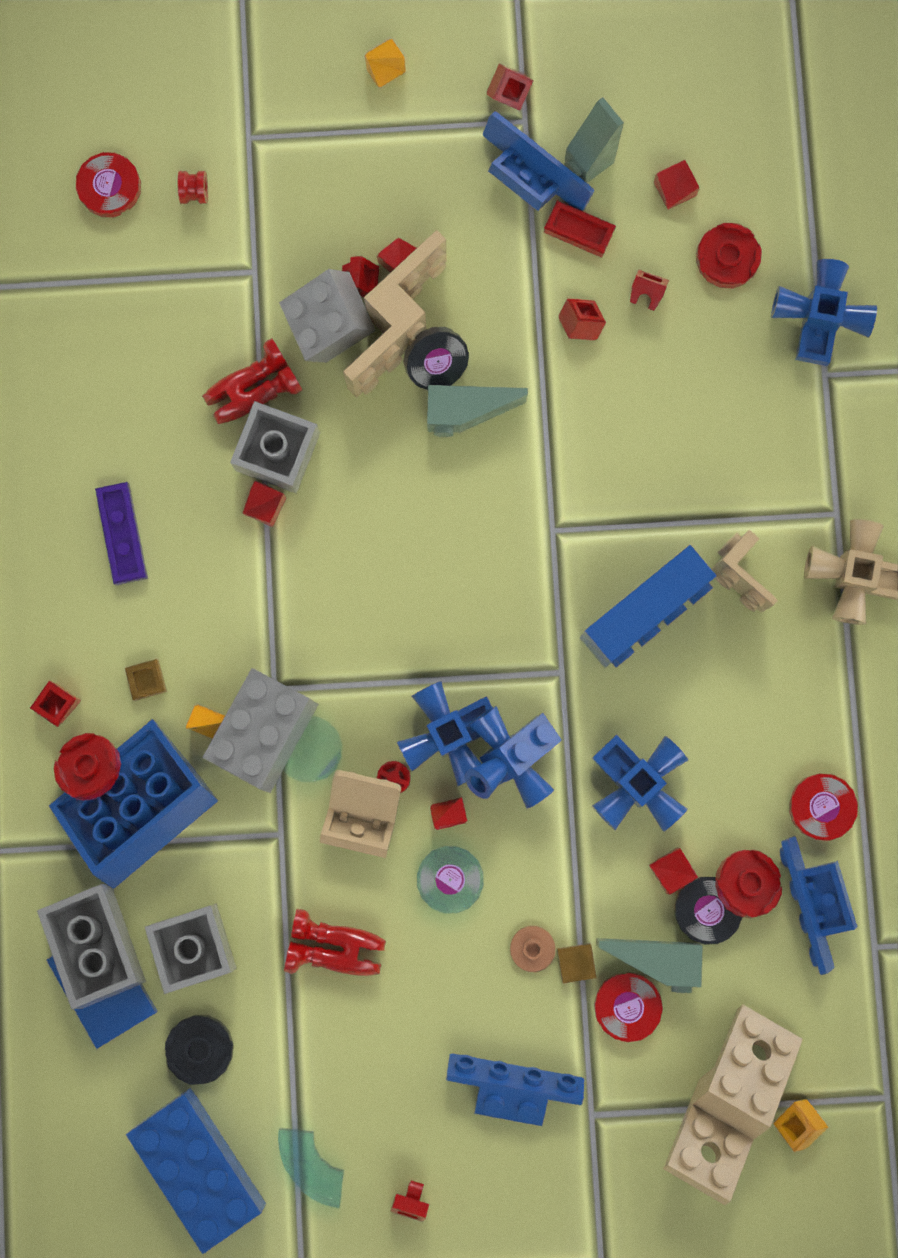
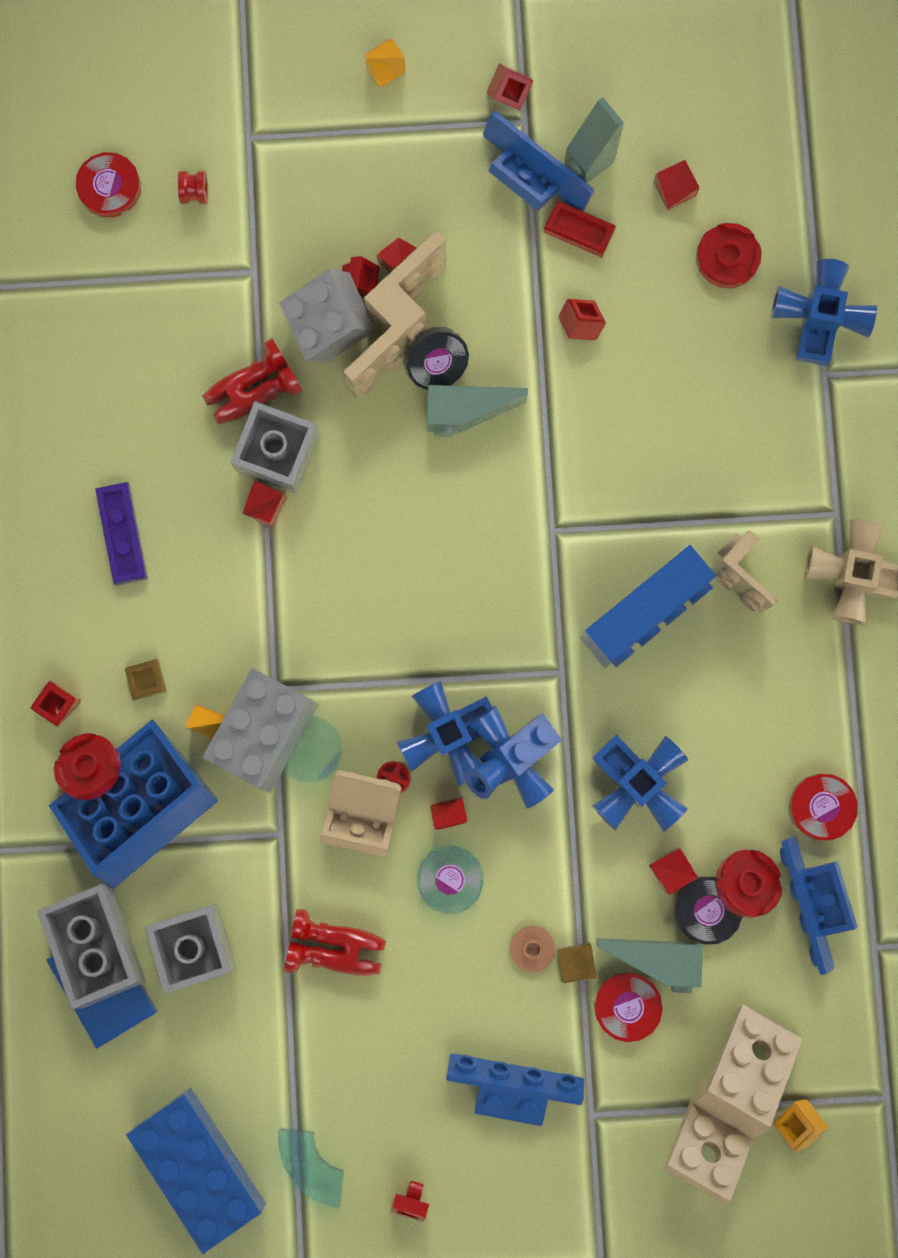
black tile [165,1015,234,1085] -> none
red tile [630,269,669,311] -> none

